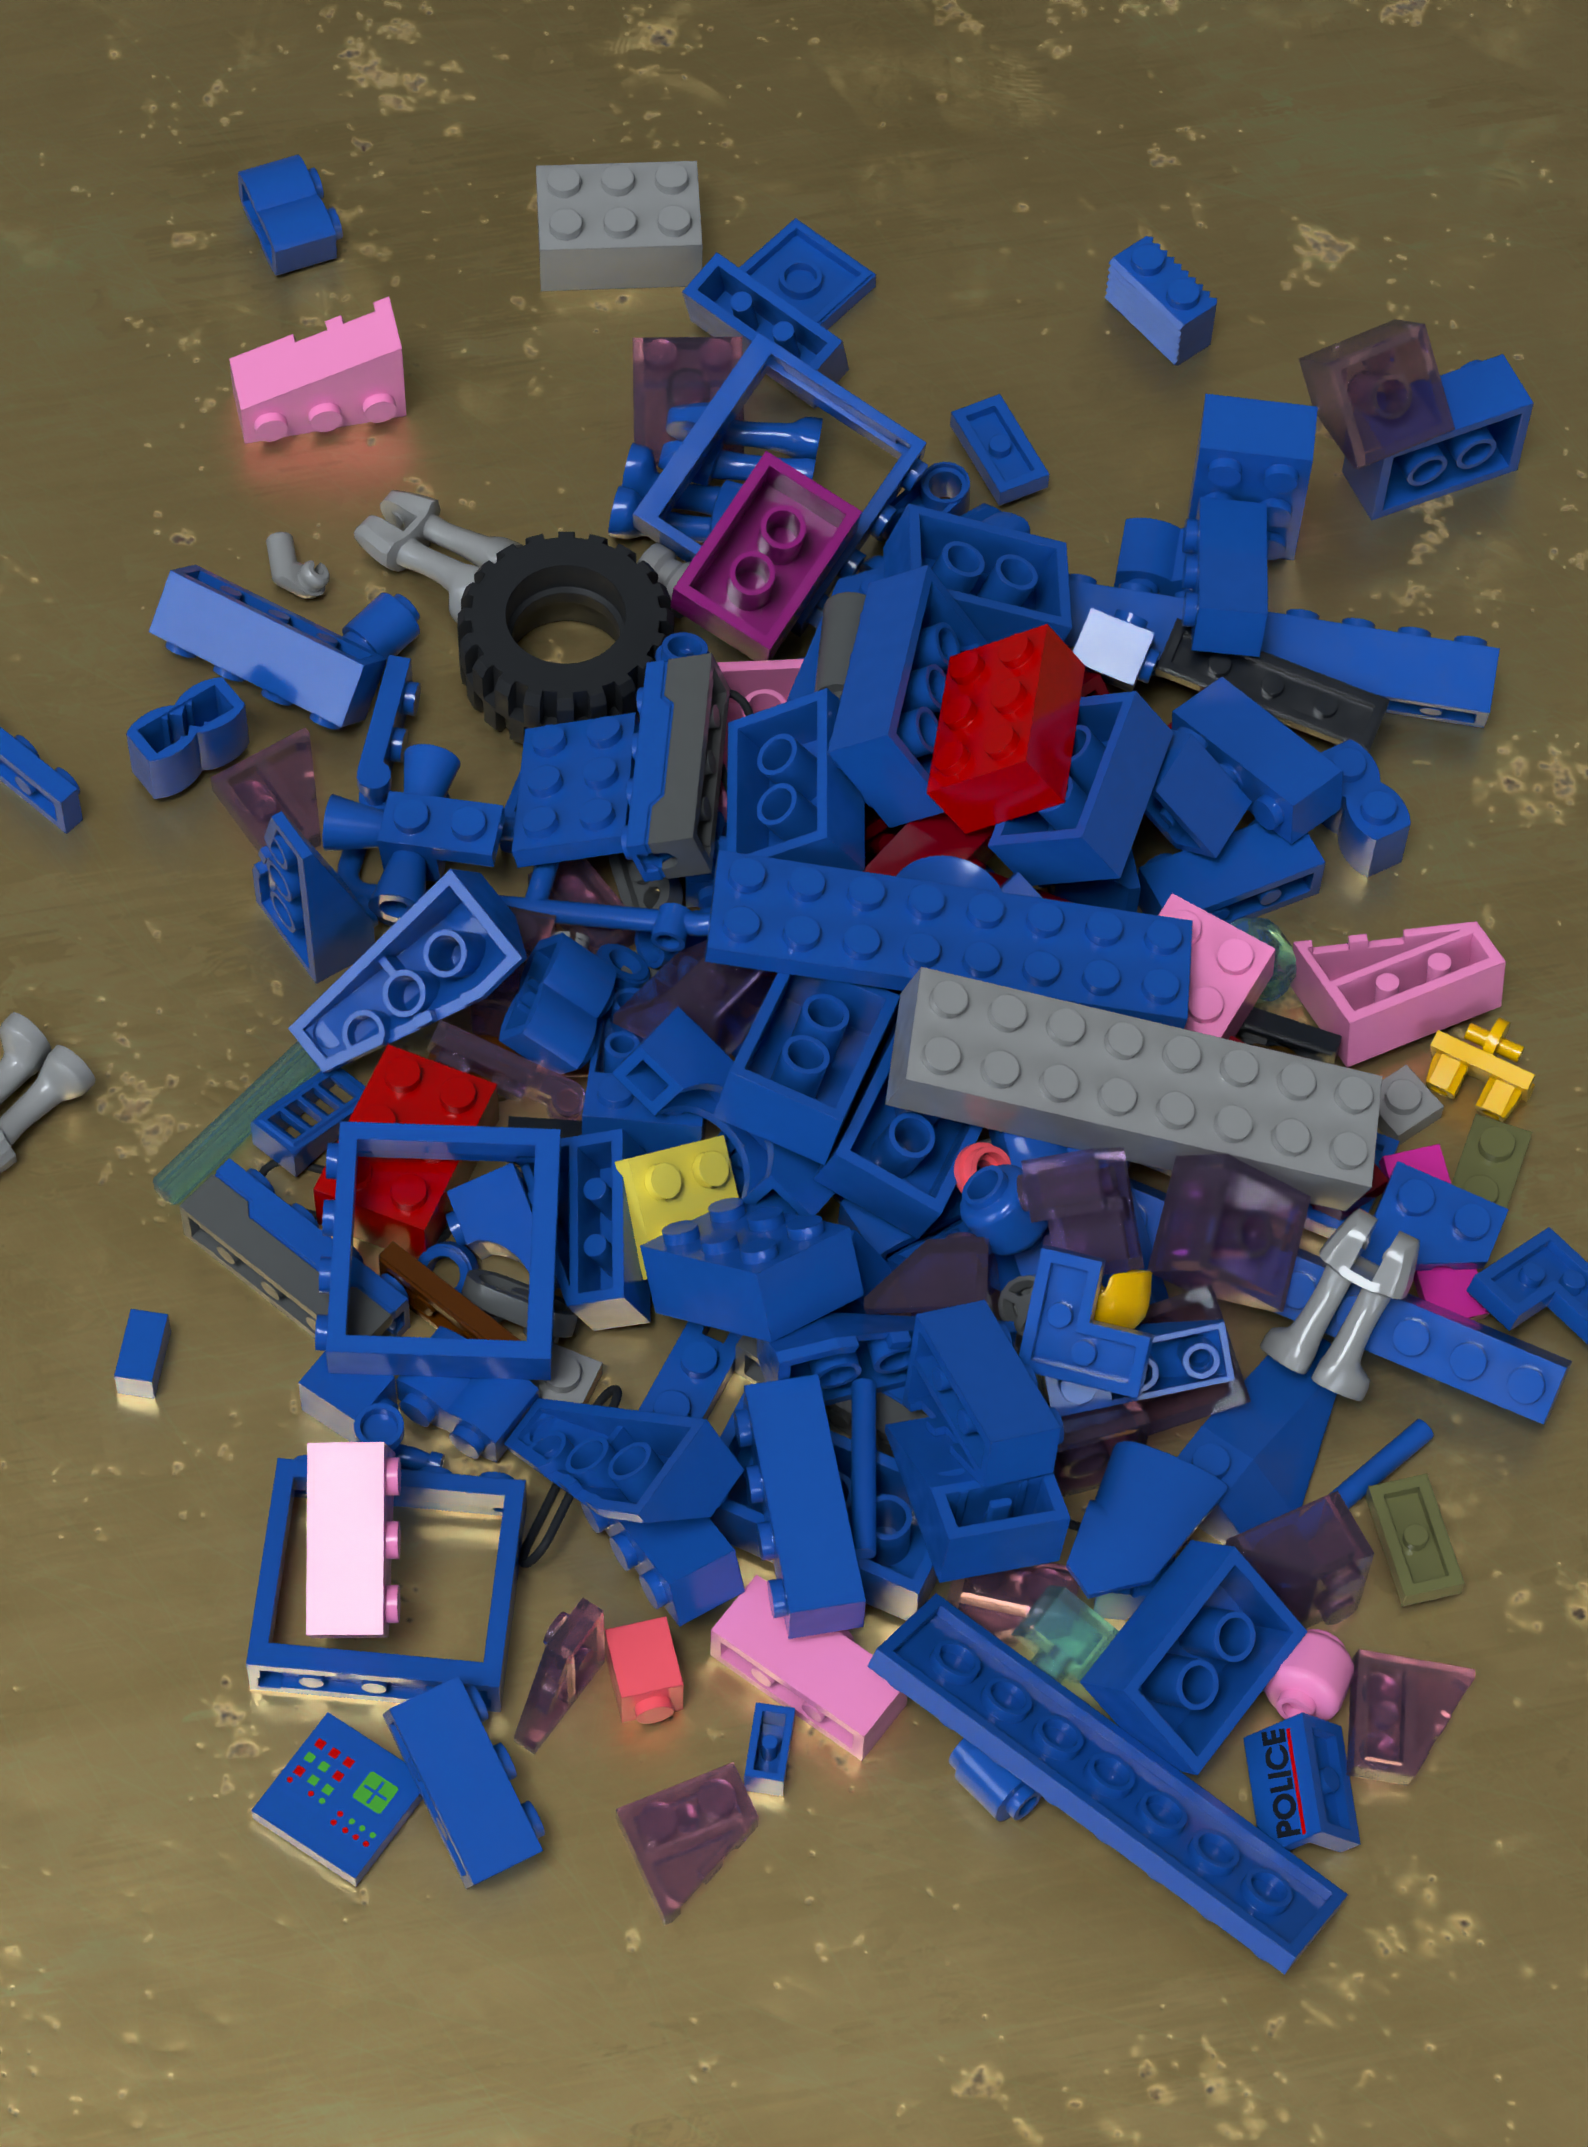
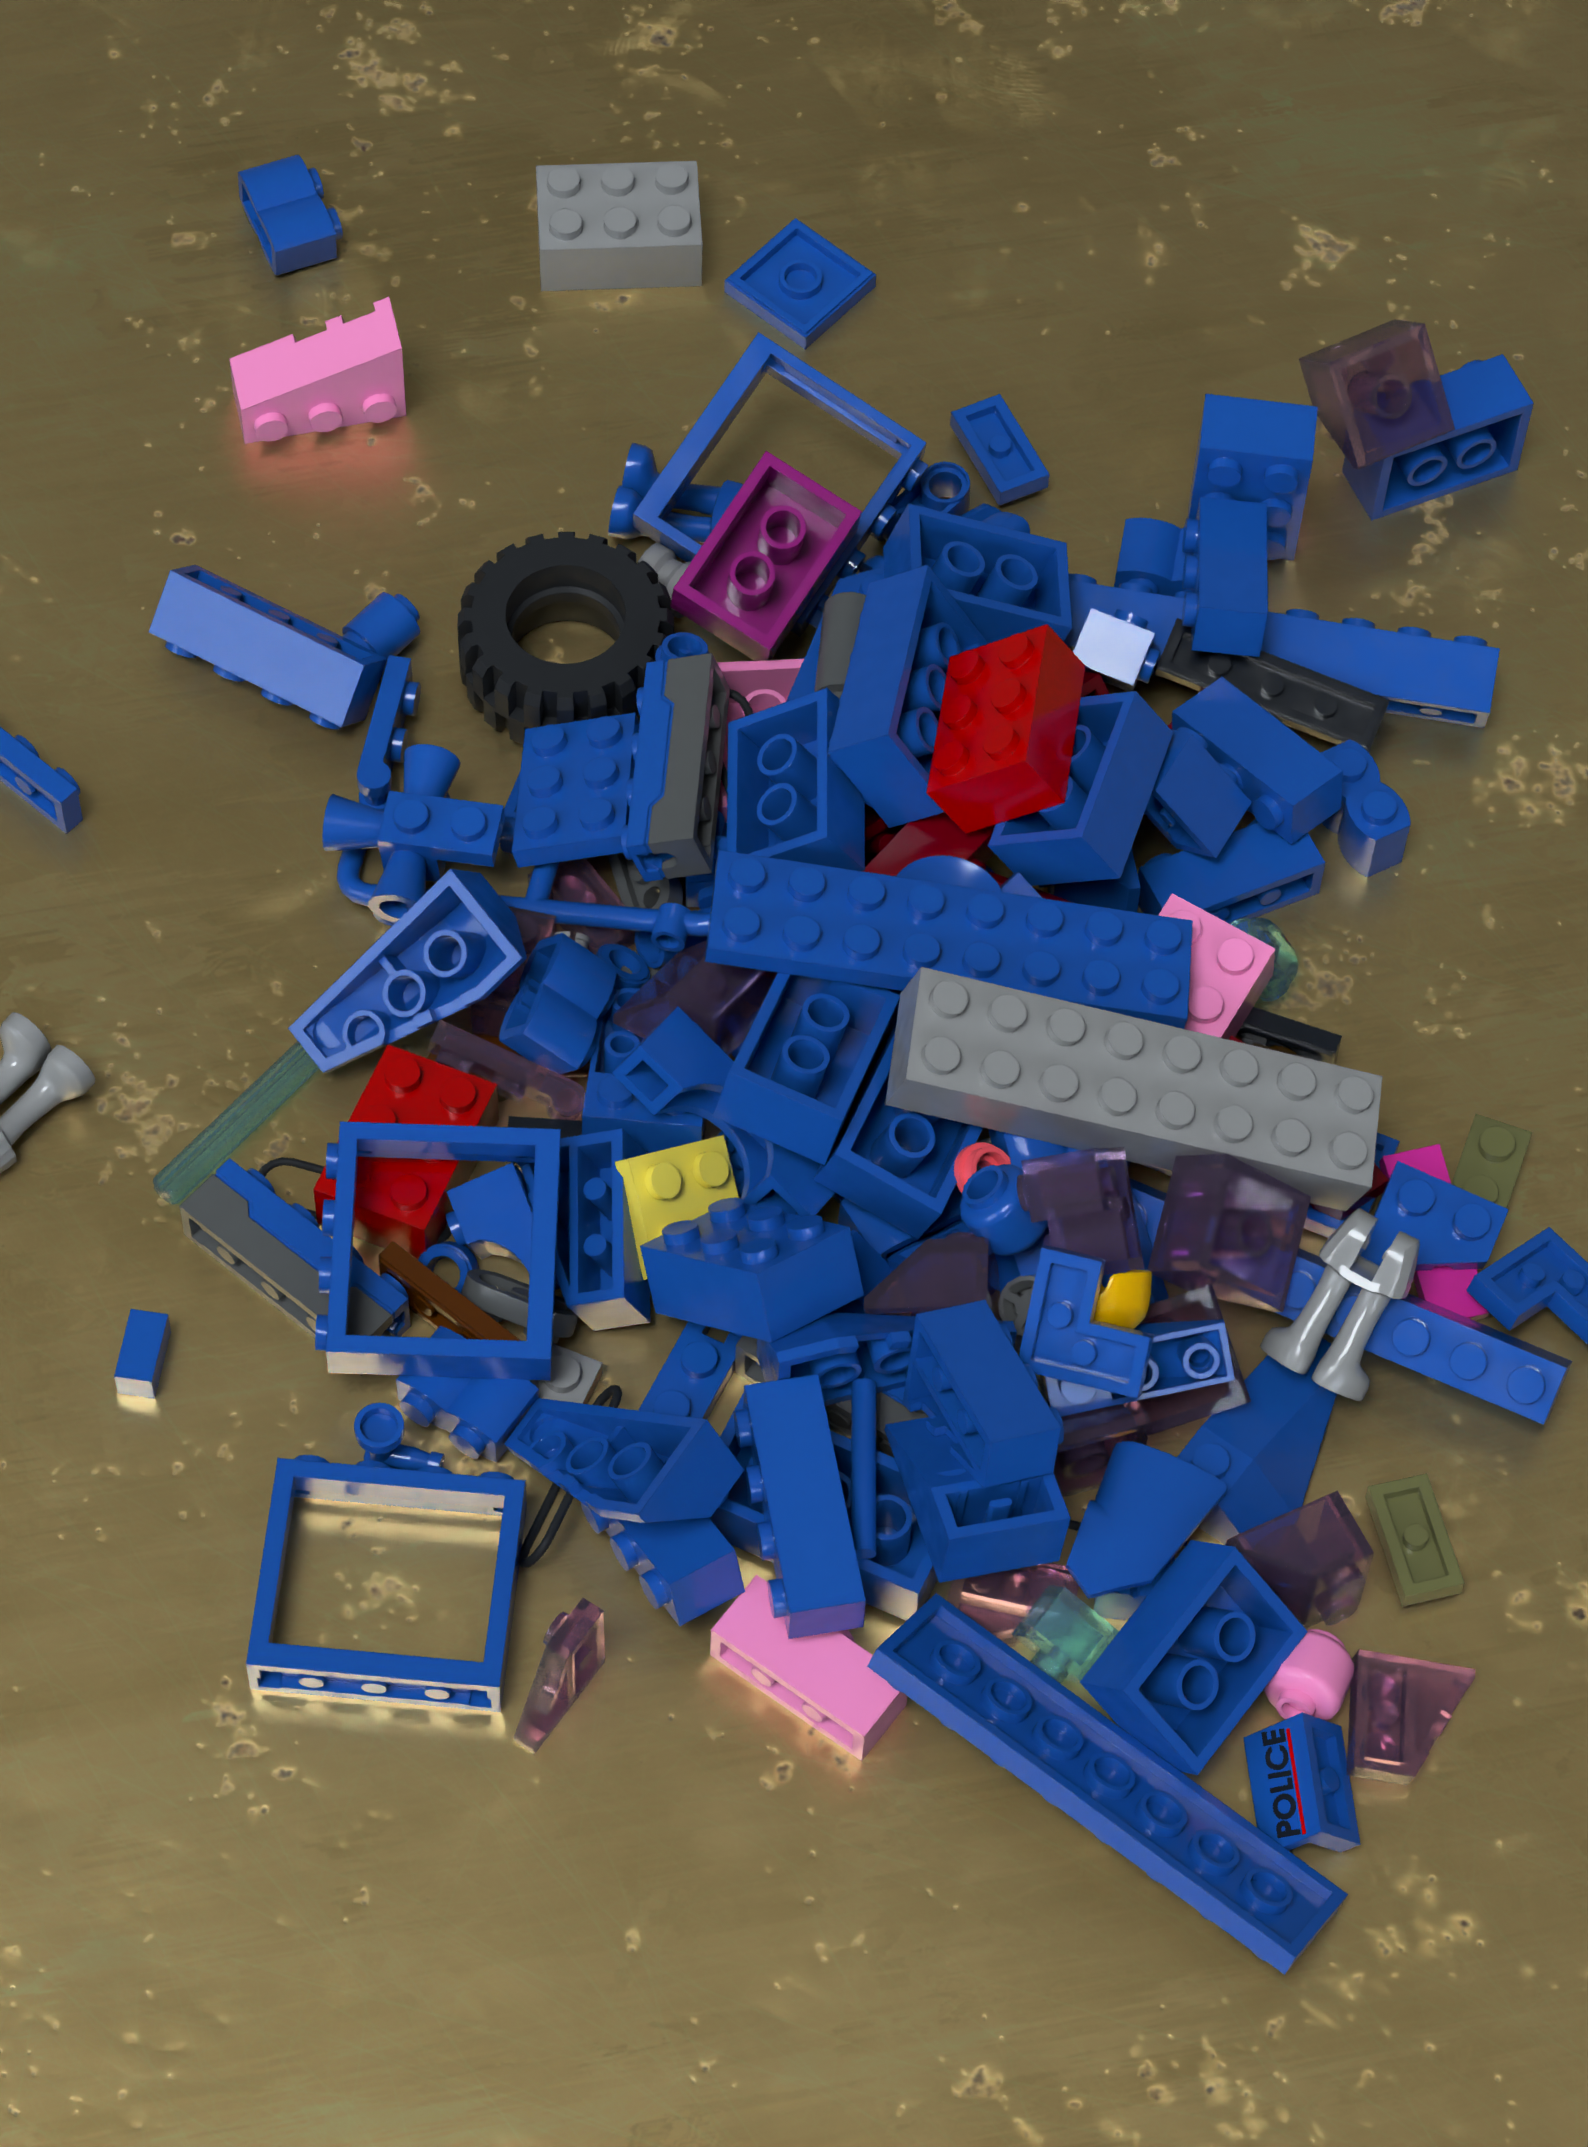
blue brick [126,677,250,799] -> none
clear purple wing [211,727,321,852] -> none
blue slope [250,1067,366,1177] -> none
blue tile [251,1712,423,1887] -> none
blue wedge [252,811,379,984] -> none
light grey arm [266,532,330,599] -> none
blue brick [298,1351,399,1442] -> none
wedge [306,1442,401,1638] -> none
light grey piece [354,490,524,623] -> none
blue brick [383,1675,545,1889] -> none
coral brick [605,1616,684,1724] -> none
clear purple wing [616,1762,759,1925] -> none
clear purple slope [632,337,744,466] -> none
blue piece [658,402,823,486] -> none
blue brick [682,252,849,409] -> none
blue piece [744,1702,795,1796] -> none
blue brick [949,1738,1042,1821] -> none
blue brick [1104,236,1217,366] -> none
blue bar [1287,1419,1434,1549] -> none
bright pink wedge [1291,921,1506,1068] -> none
light grey plate [1378,1064,1444,1145] -> none
yellow hips [1426,1017,1535,1123] -> none

